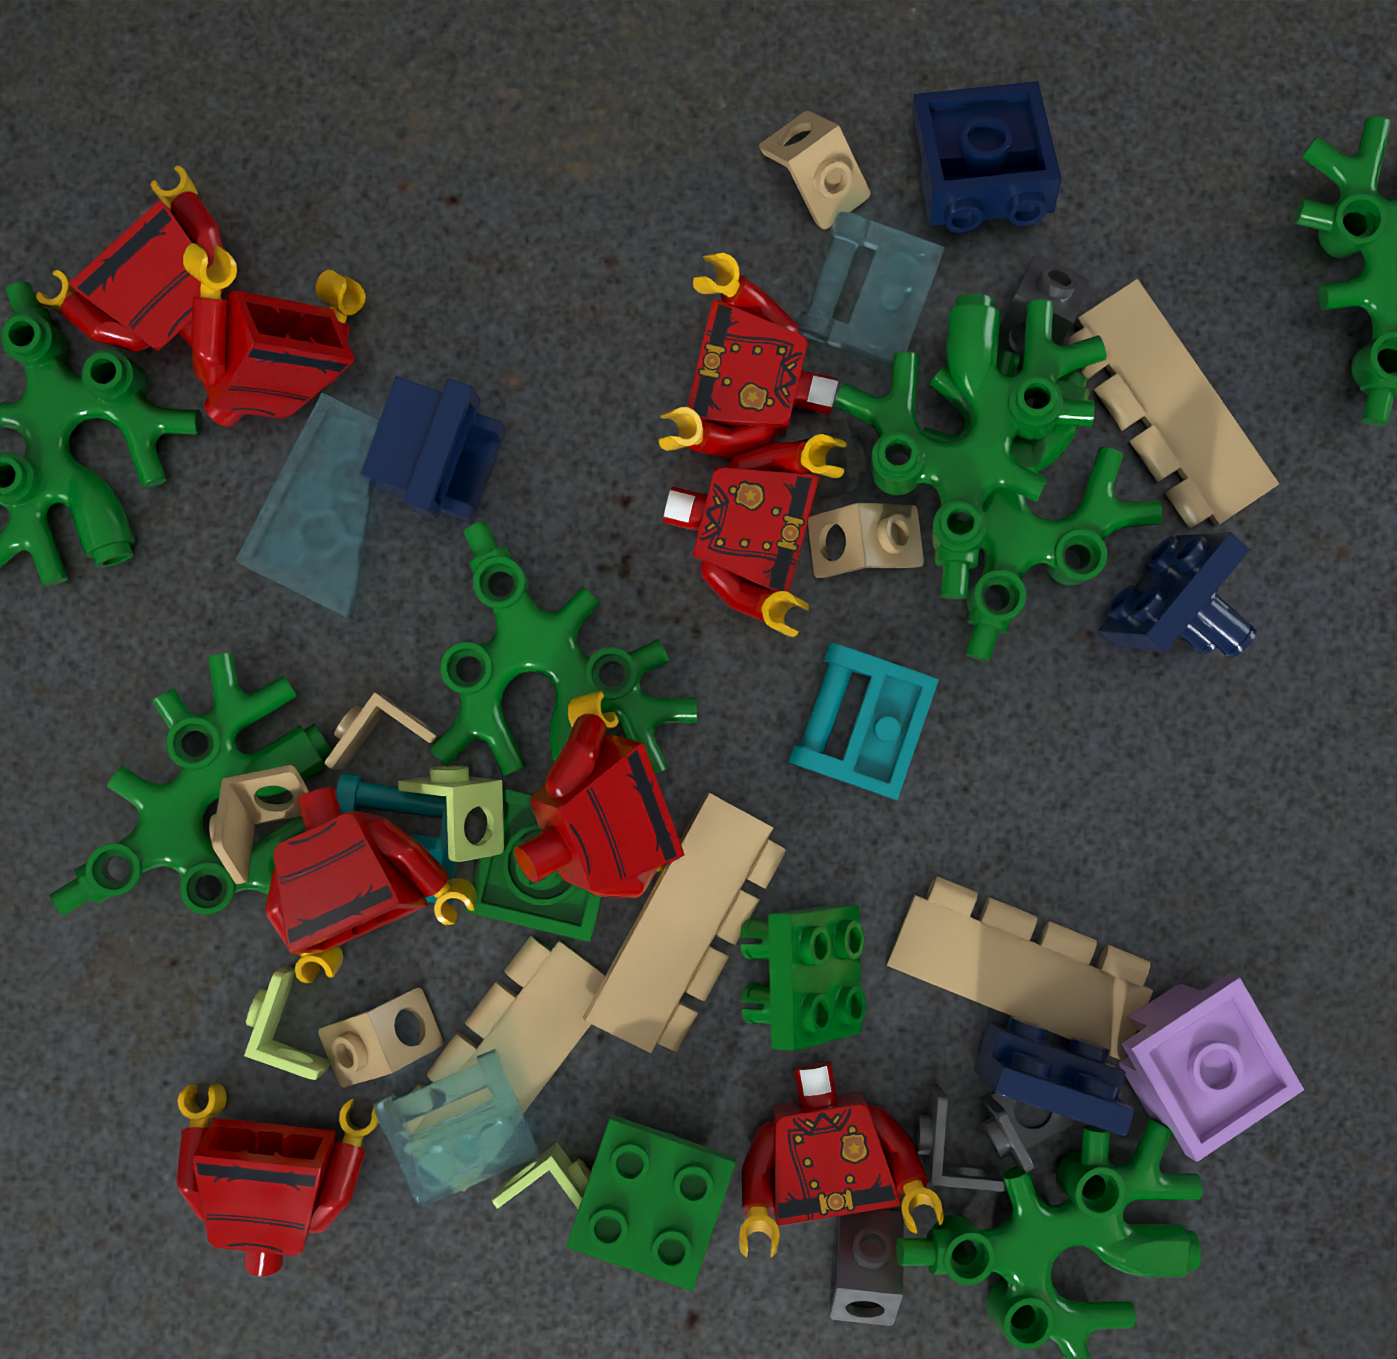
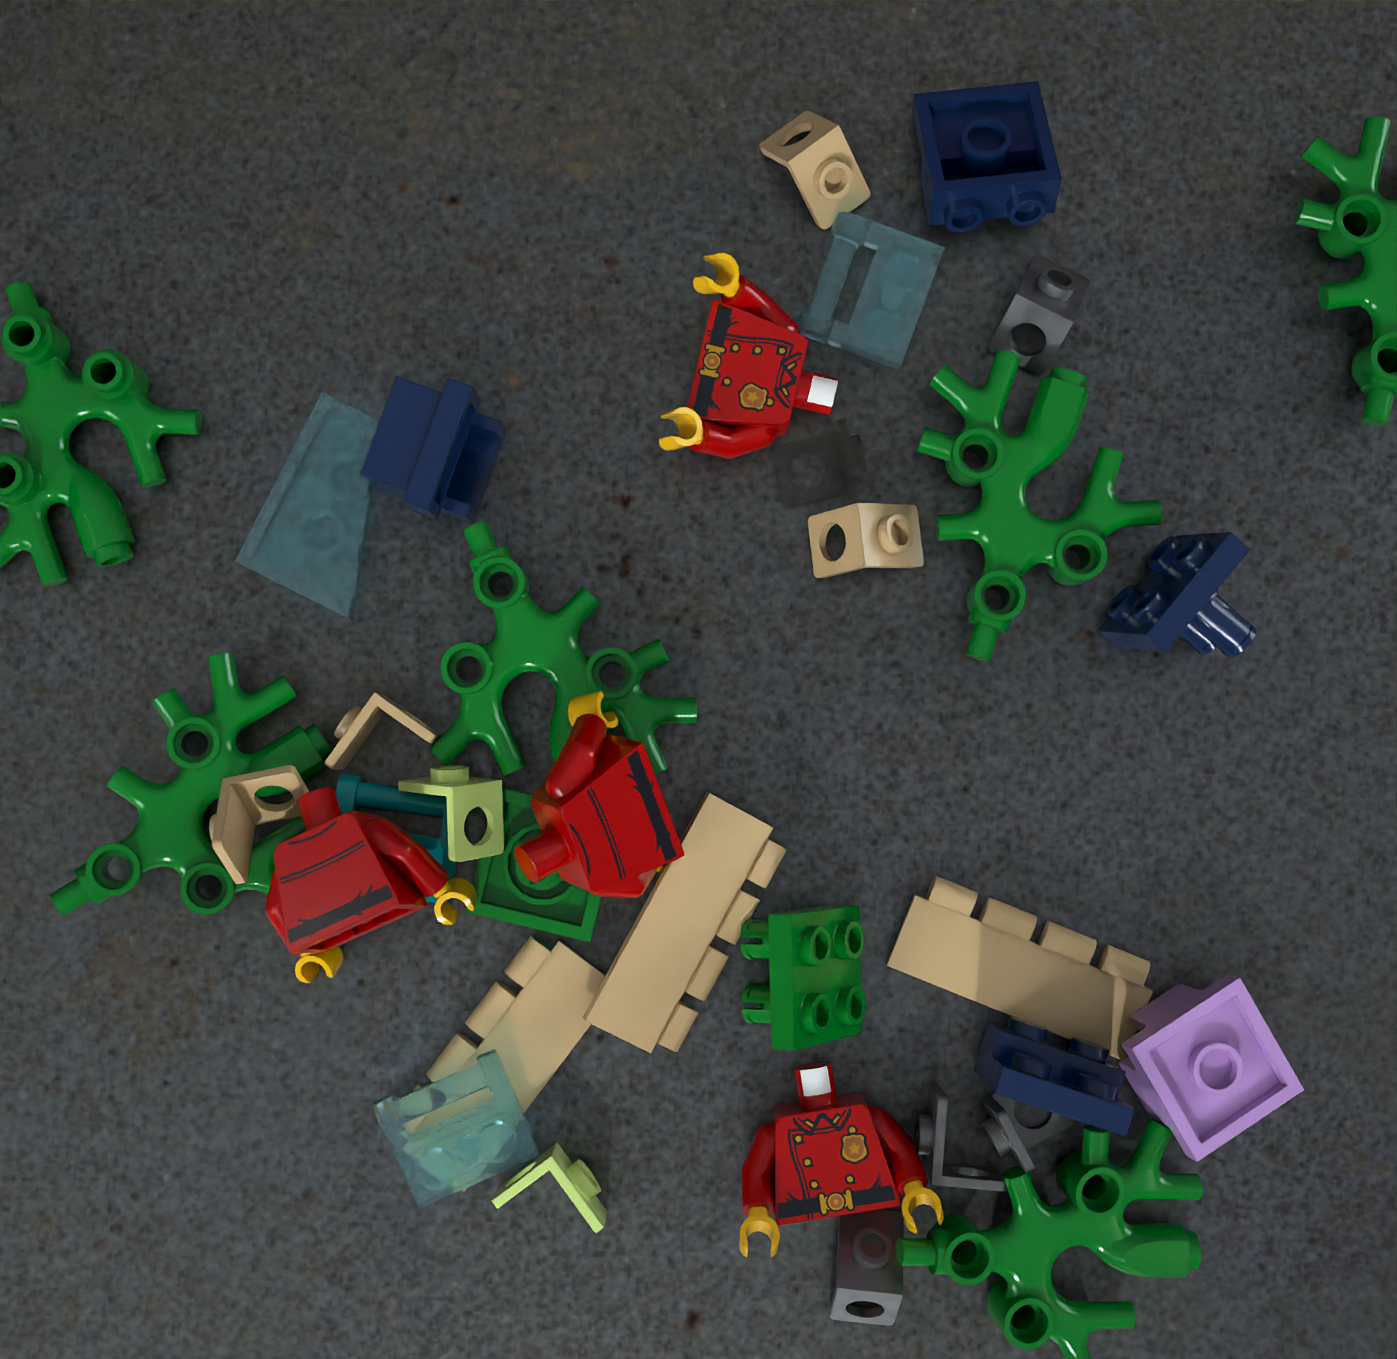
red torso [36,166,224,352] -> none
red torso [176,1083,381,1276] -> none
red torso [183,243,366,427] -> none
yellowish green bracket [244,965,330,1080] -> none
tan bracket [318,988,443,1088] -> none
green plate [566,1114,736,1292] -> none
red torso [663,434,847,637] -> none
teal plate [788,643,939,800] -> none
green plant [833,294,1107,599] -> none
tan windscreen [1062,279,1279,529] -> none

